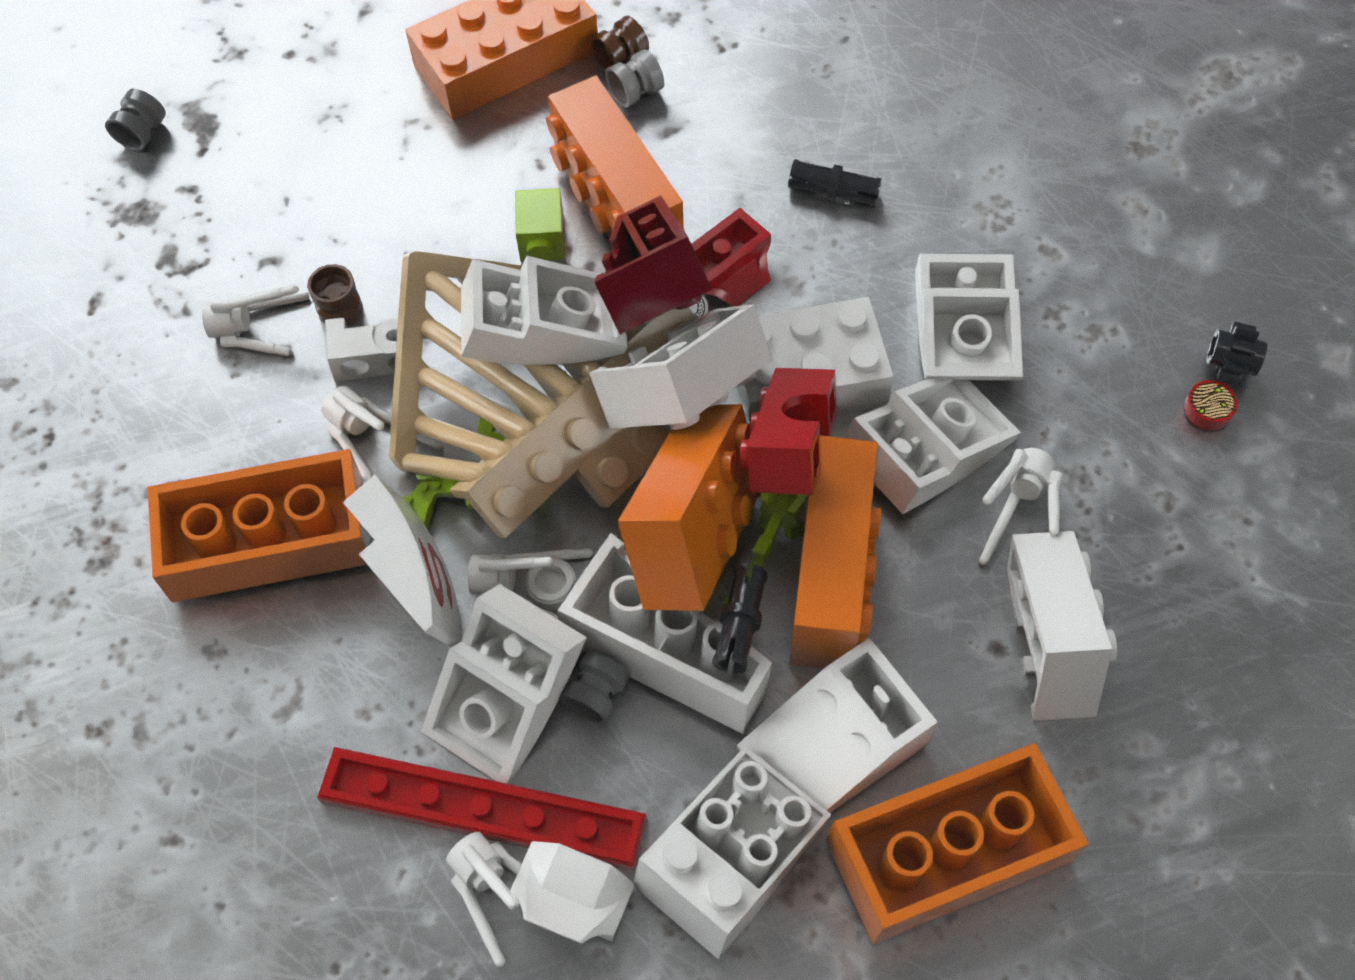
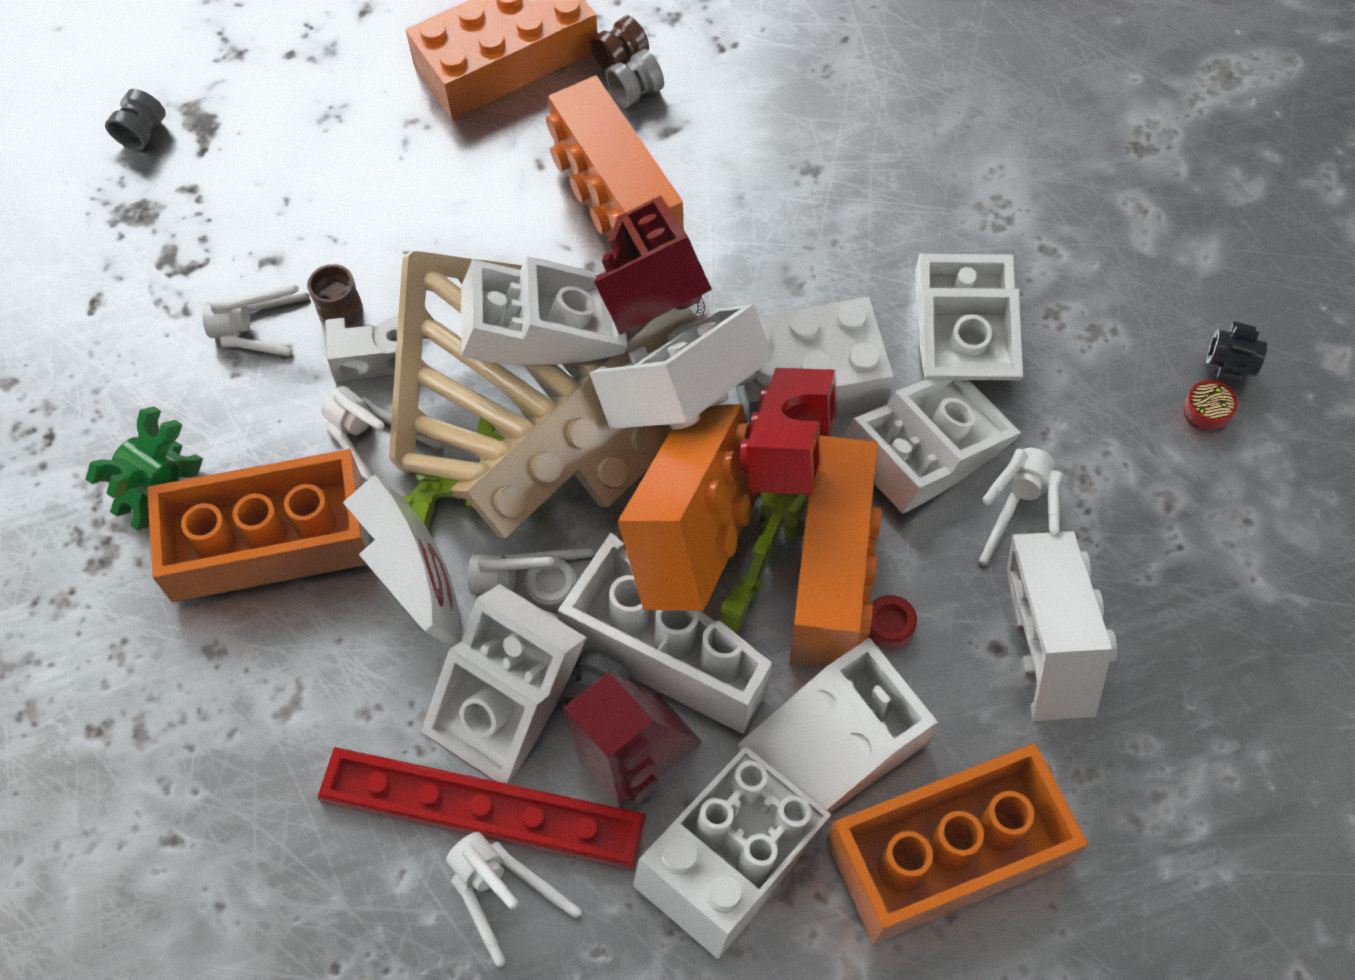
white slope [510,841,635,944] -> none
lime brick [515,188,565,262] -> none
red slope [692,208,771,307] -> none
black pin [712,563,768,674] -> none
black pin [788,159,882,207] -> none
none -> green pin [85,406,203,530]
none -> dark red wedge [564,671,702,808]
none -> red tile [867,595,917,650]

